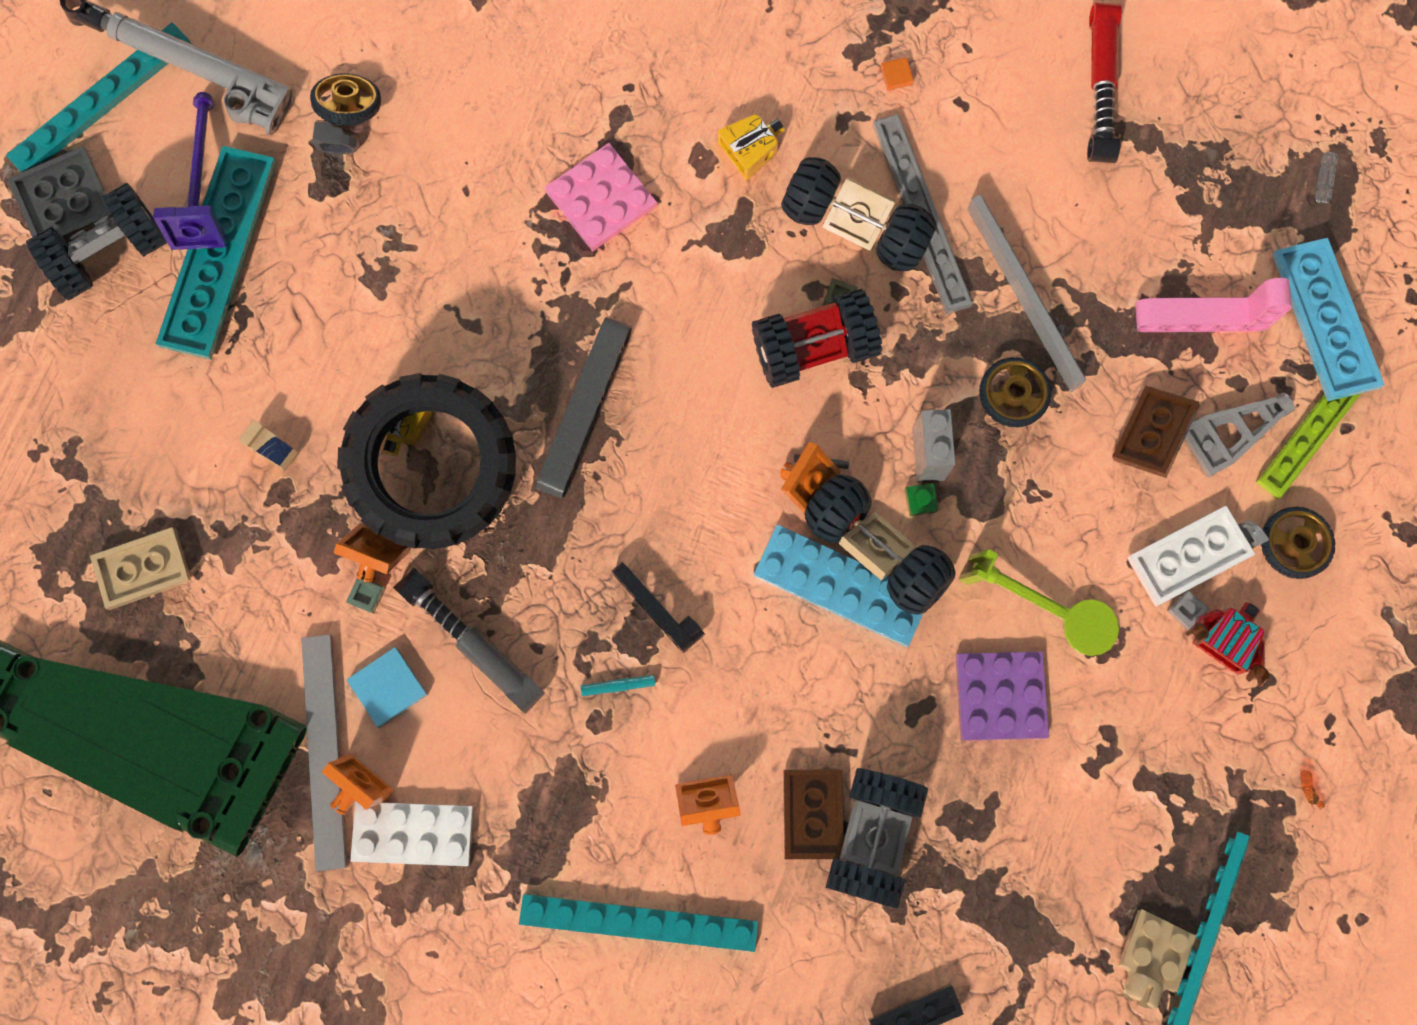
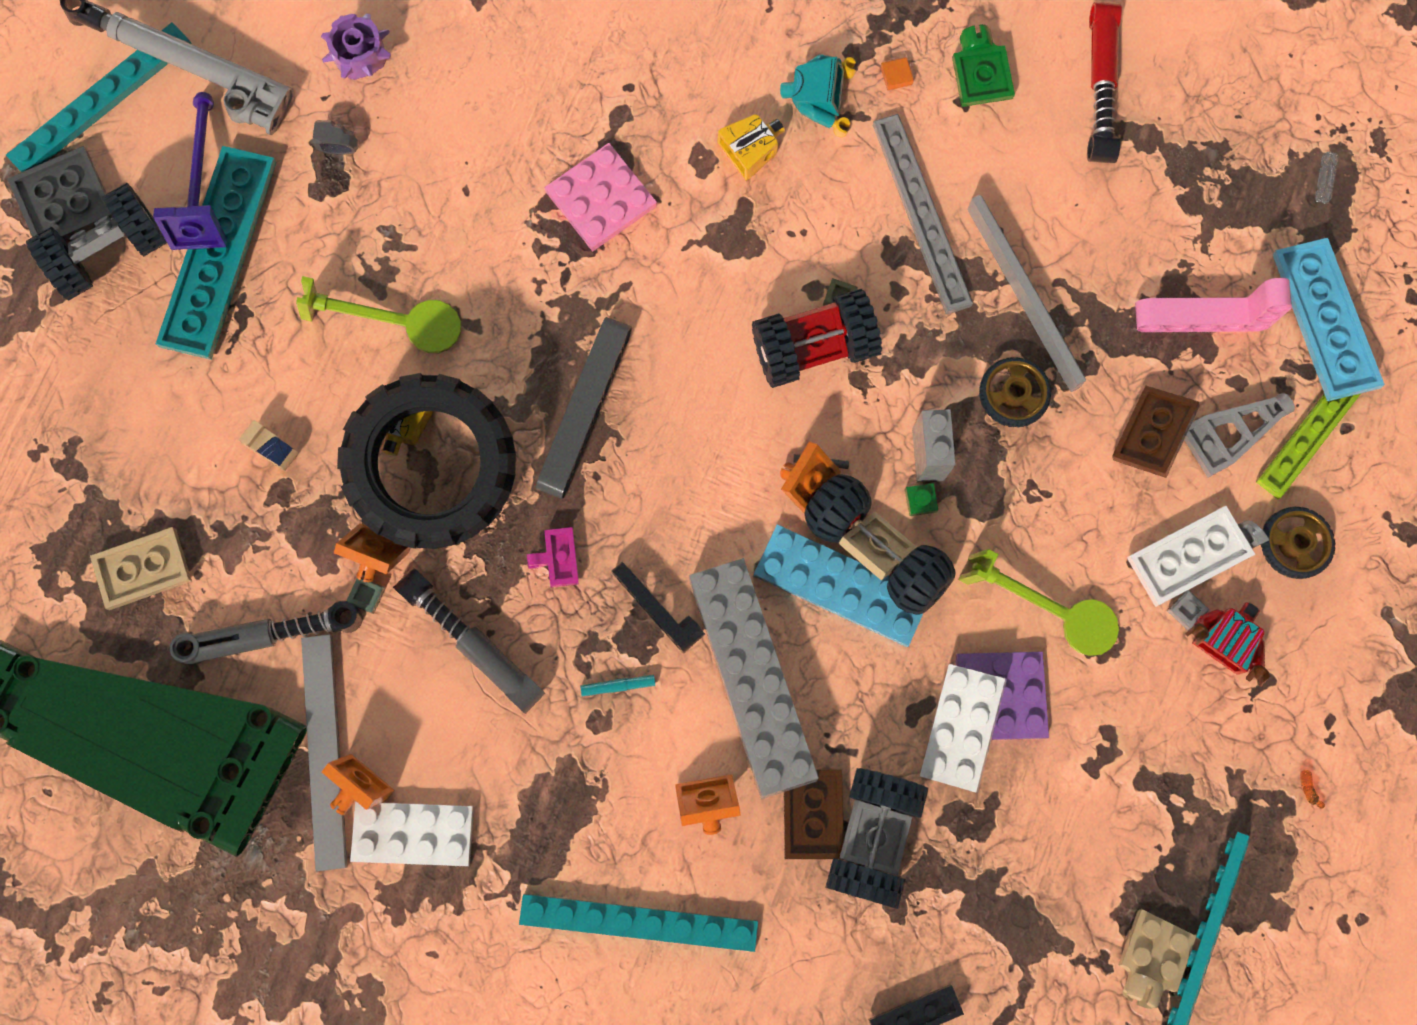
pearl gold wheel [310,73,381,125] -> none
medium azure tile [347,647,428,728] -> none
black plate [781,157,936,271] -> none
none -> piece [170,601,363,665]
none -> lime piece [296,276,461,353]
none -> medium lavender brick [321,13,391,80]
none -> dark pink plate [527,527,579,588]
none -> light grey brick [689,558,818,800]
none -> teal torso [780,54,856,138]
none -> white plate [920,664,1007,793]
none -> green plate [952,24,1015,107]

